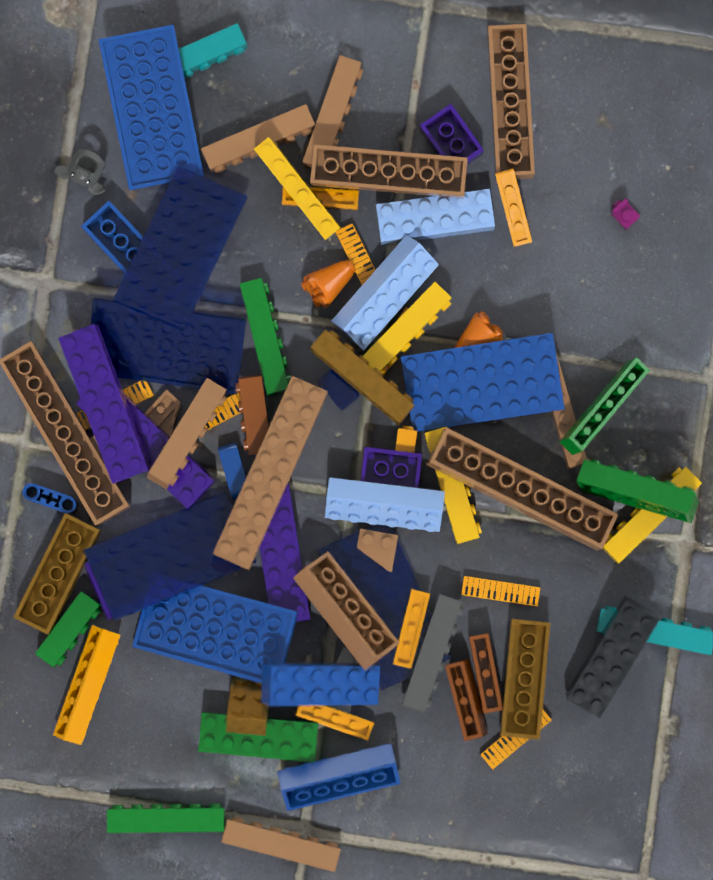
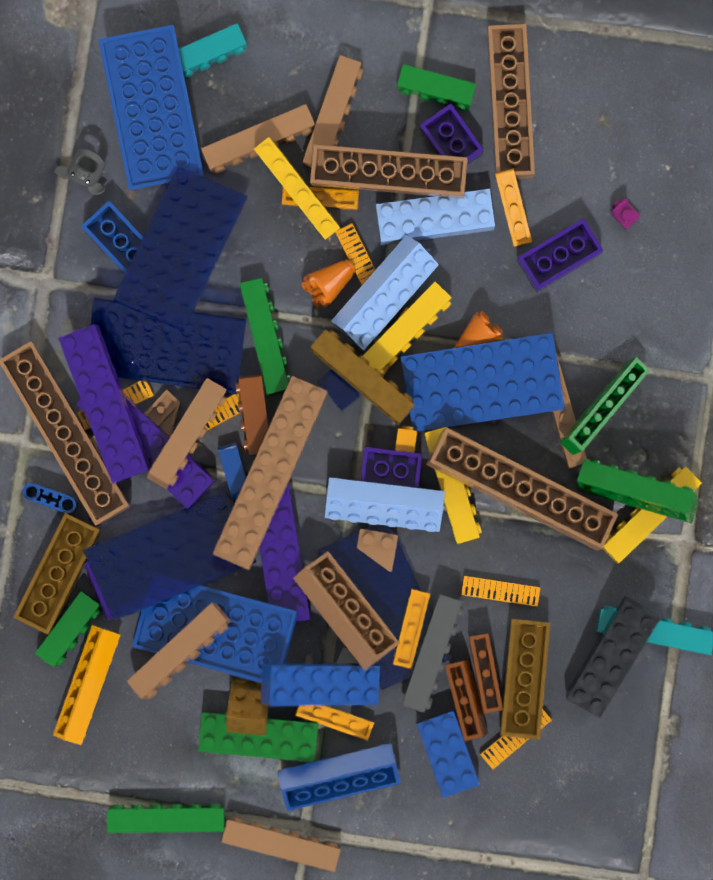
none -> medium nougat brick [127,603,231,699]
none -> green brick [397,64,476,111]
none -> blue brick [416,710,480,798]
none -> dark purple brick [517,218,604,293]

